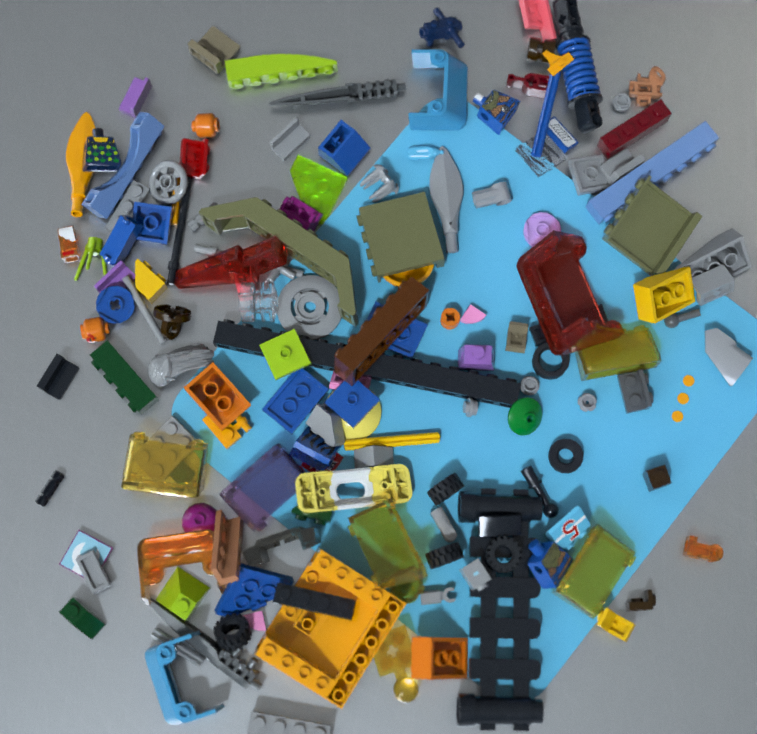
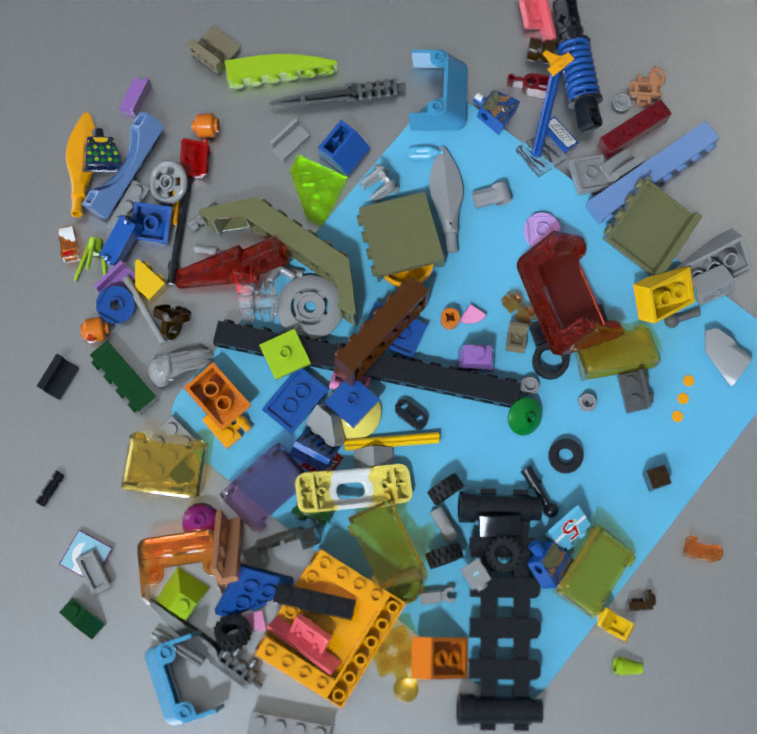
magenta hinge [279,196,323,231] -> none
dark blue piece [419,7,465,48] -> none
light grey plate [463,398,478,417] -> none
none -> coral bracket [267,614,341,675]
none -> black beam [395,400,428,430]
none -> clear orange hinge [501,291,538,327]
none -> lime cone [612,656,644,676]

